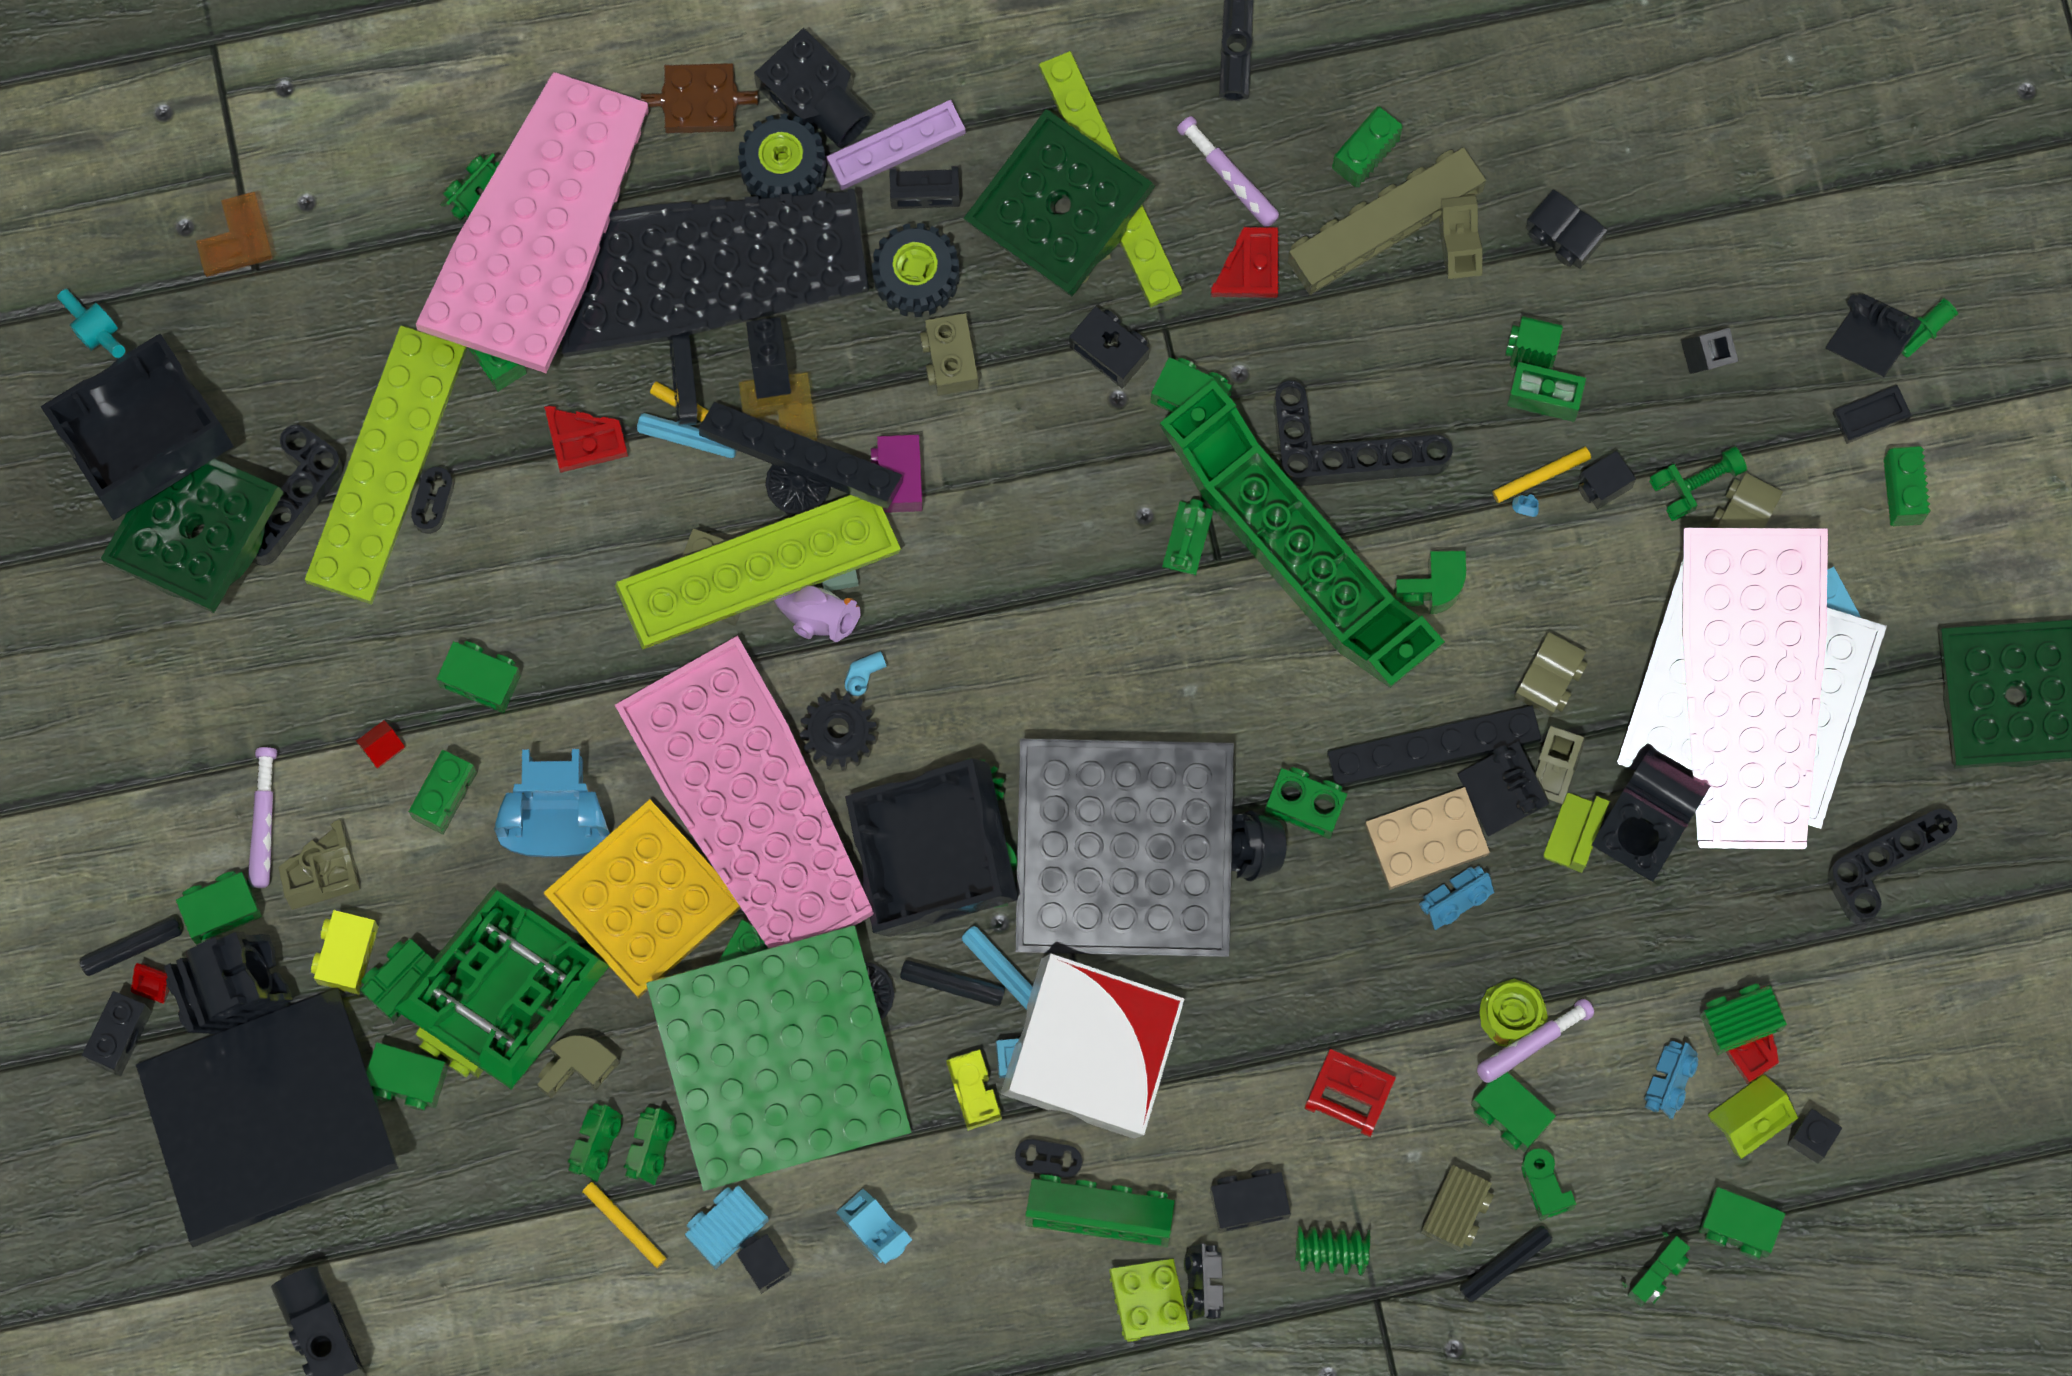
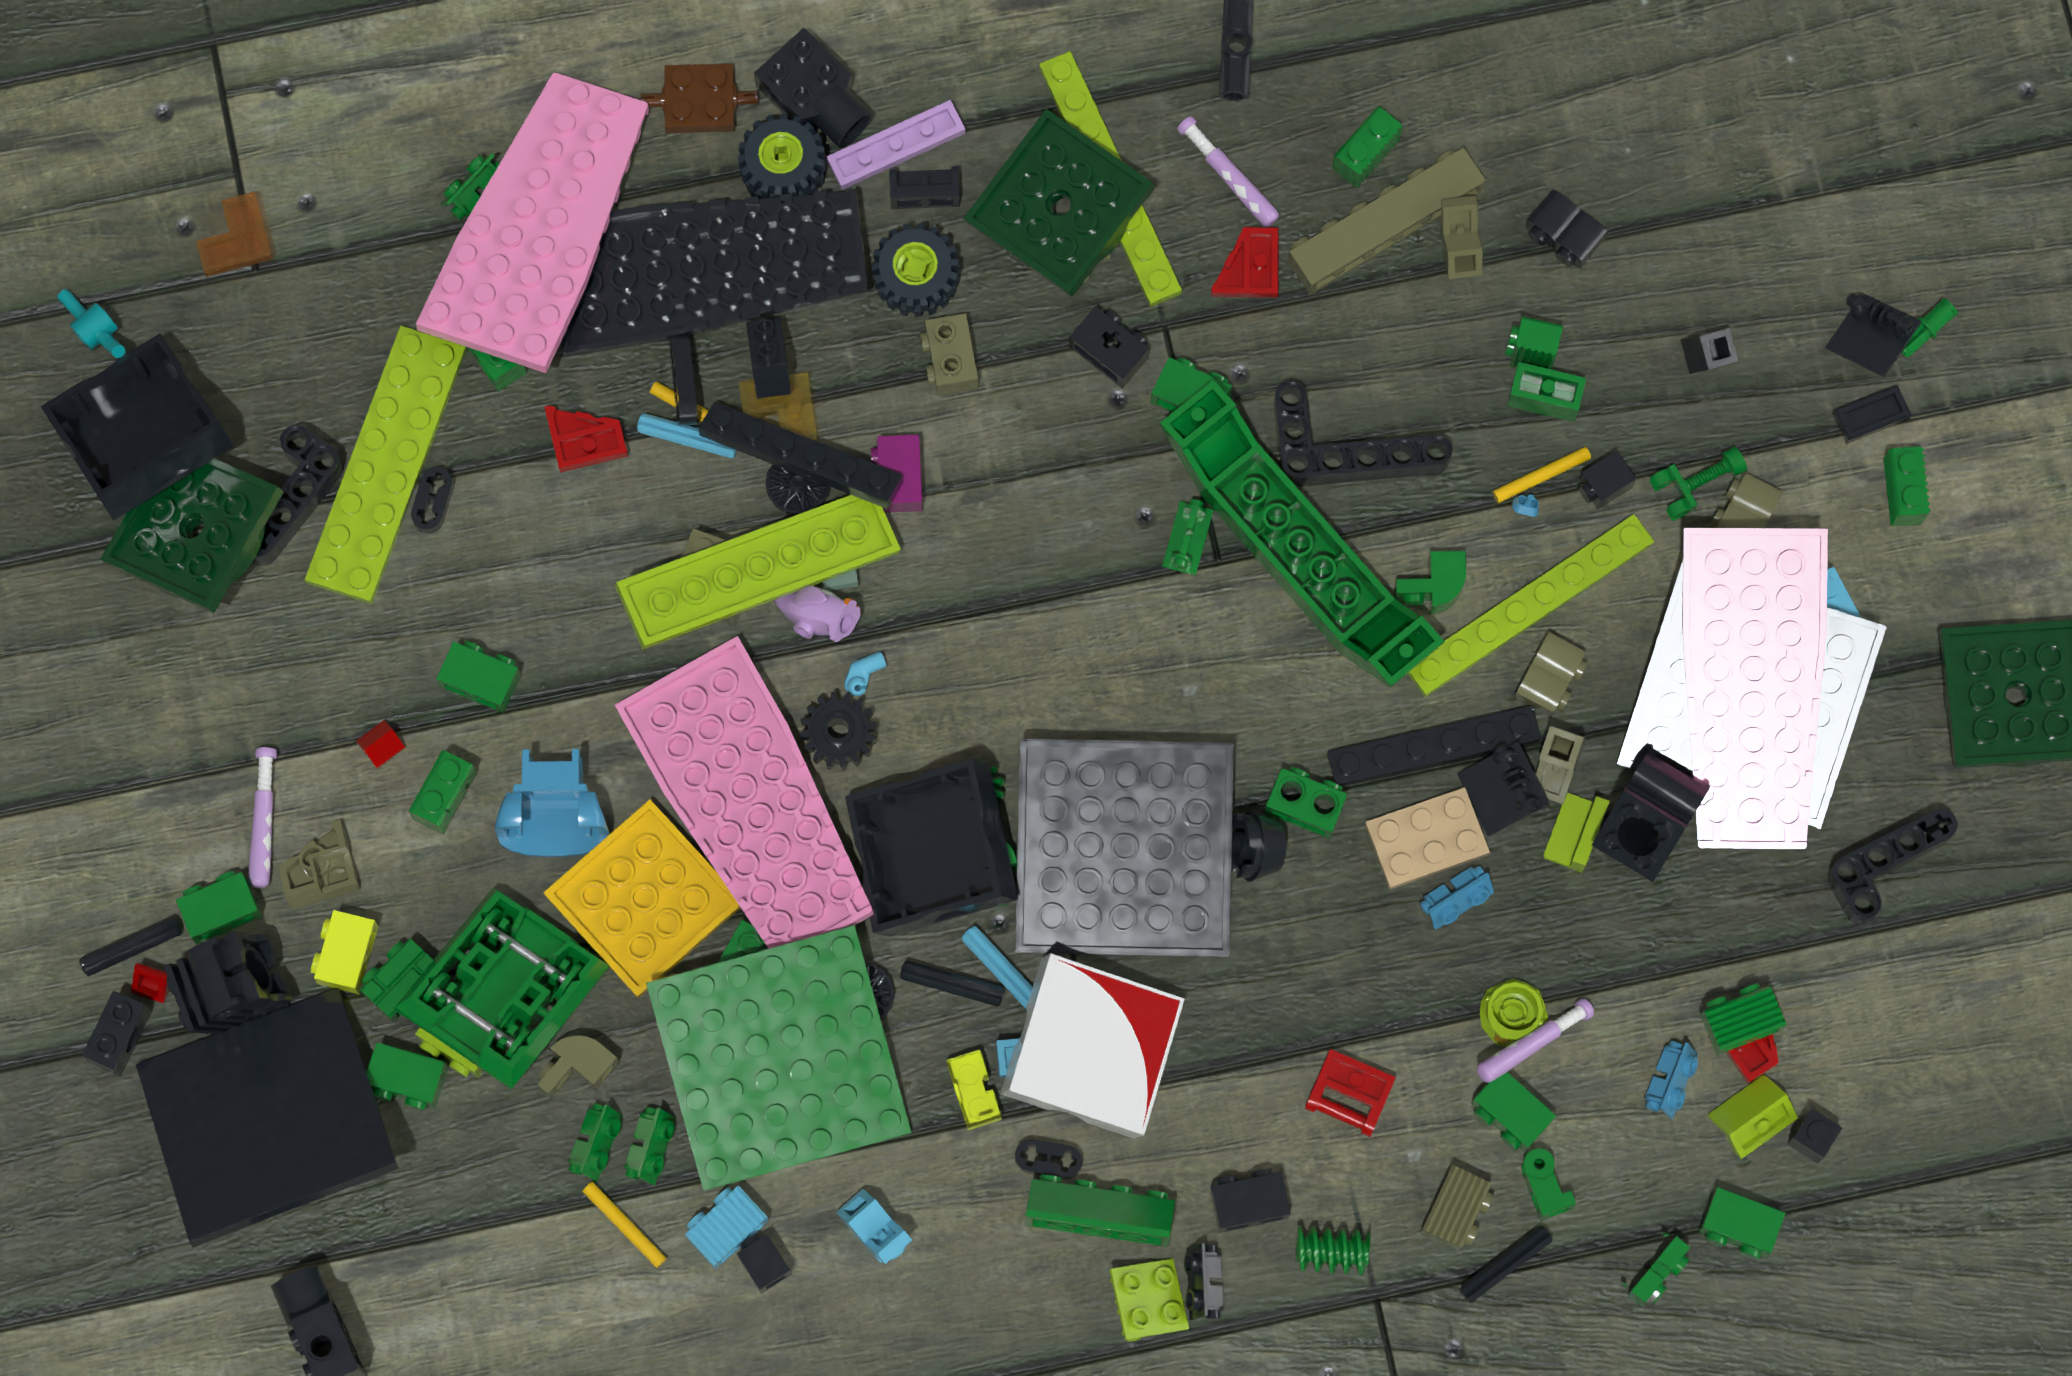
none -> lime plate [1408,514,1654,698]

